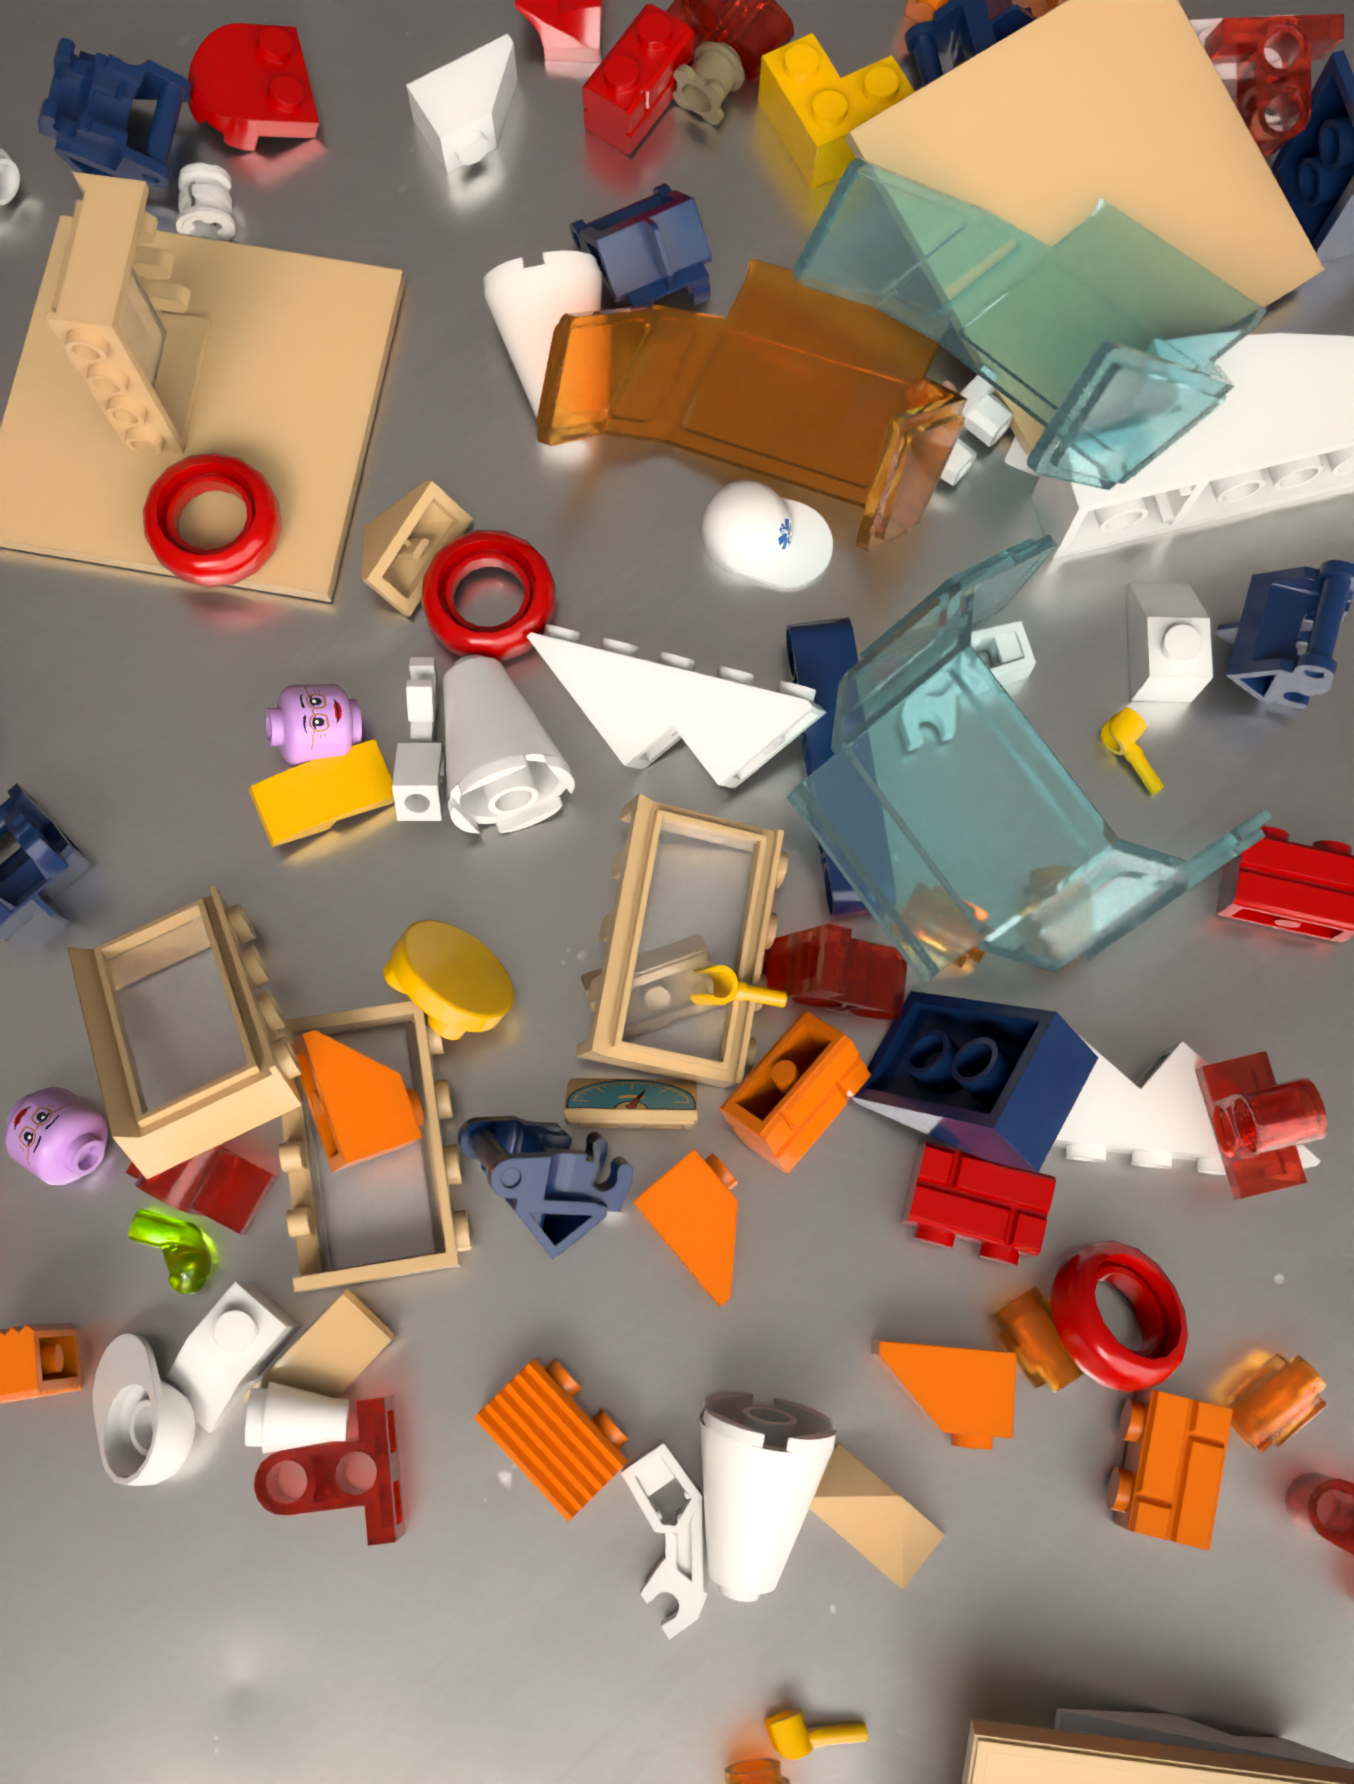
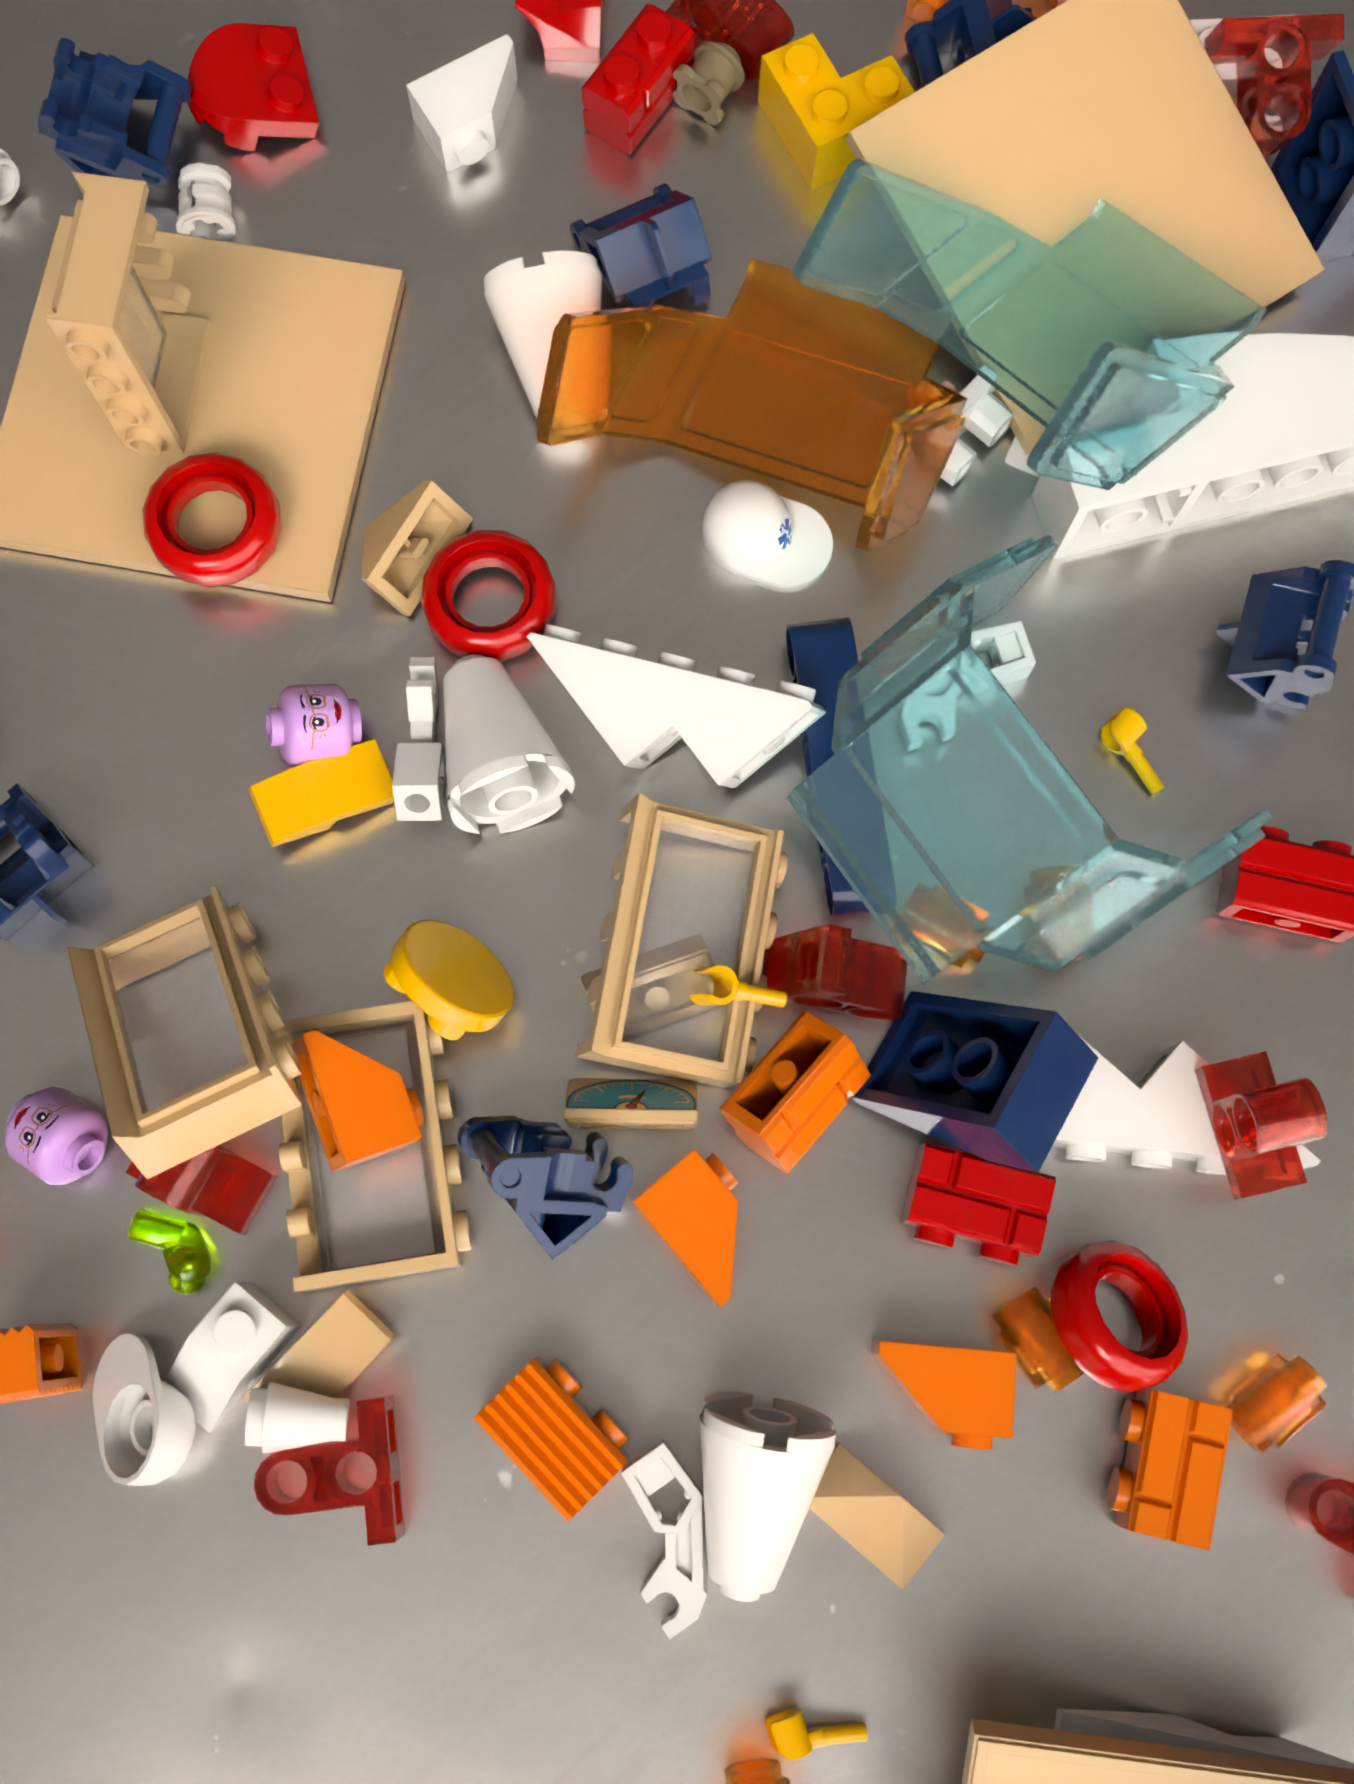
white slope [1126,582,1213,702] -> none

